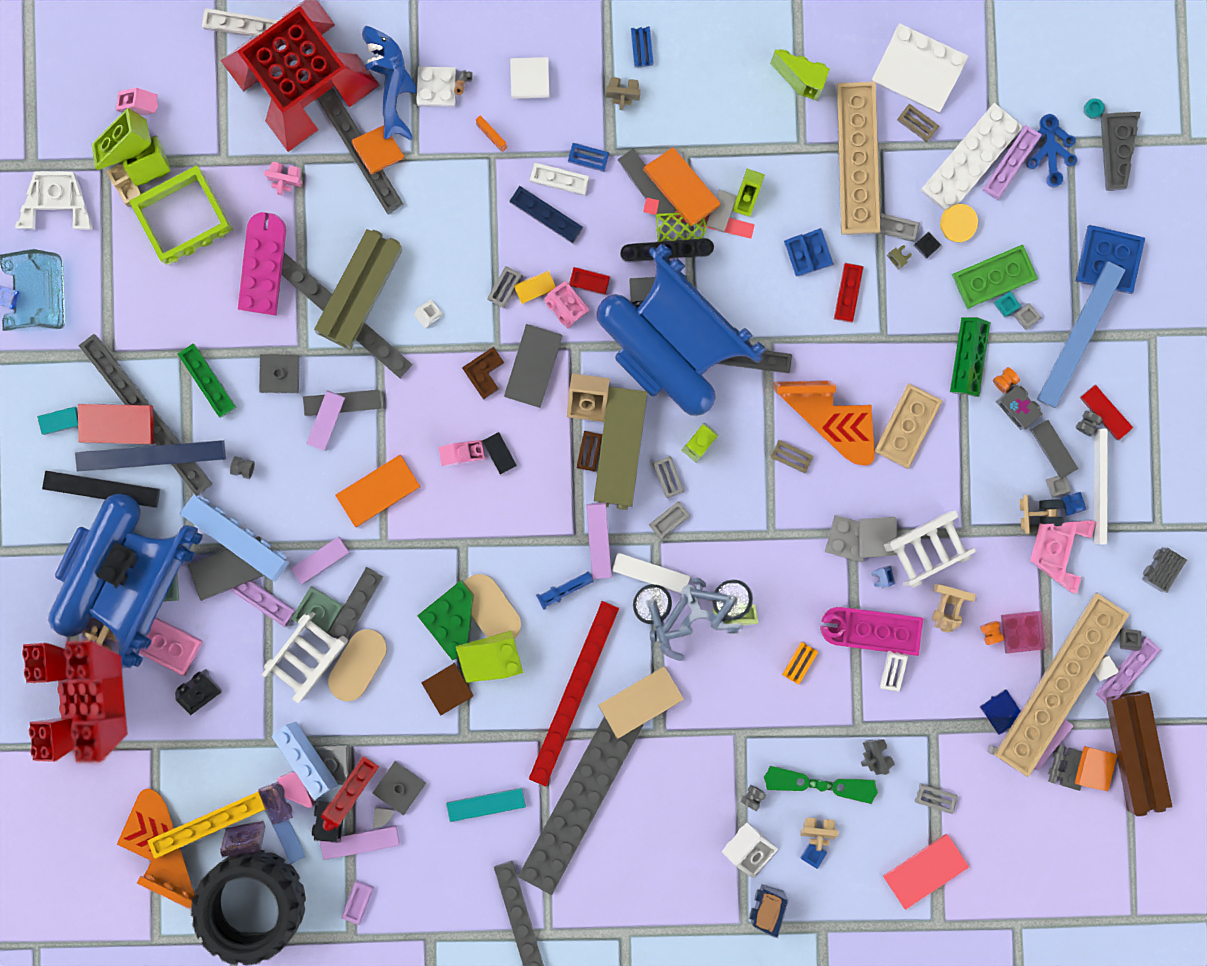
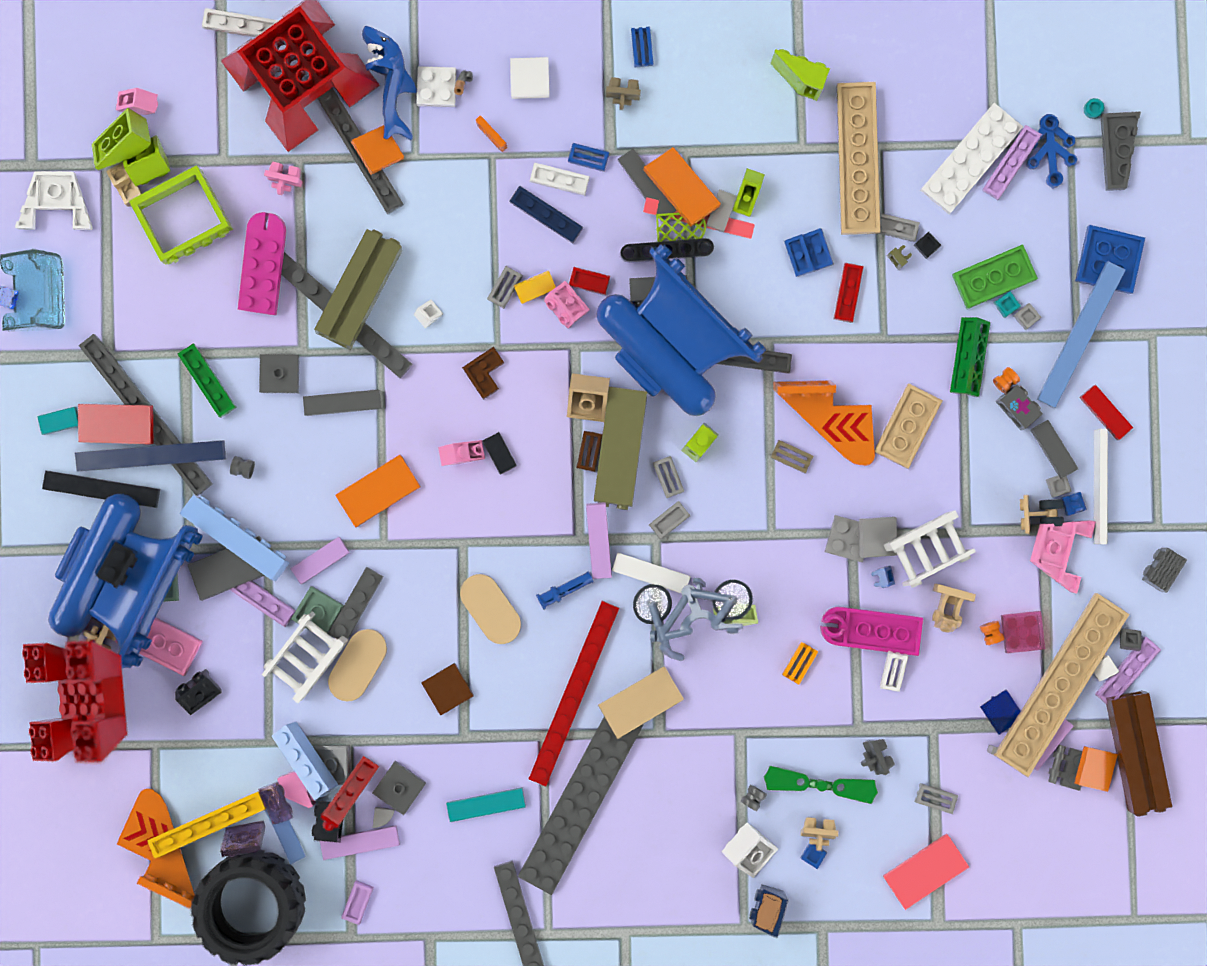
lavender tile [306,390,346,451] -> none
green plate [417,580,474,661] -> none
lime slope [456,630,523,683] -> none
dark grey tile [504,324,563,408] -> none
white slope [871,23,968,113] -> none
dark tan tile [897,103,939,142] -> none
yellow tile [940,204,978,242] -> none
dark grey wheel [1076,410,1102,437] -> none

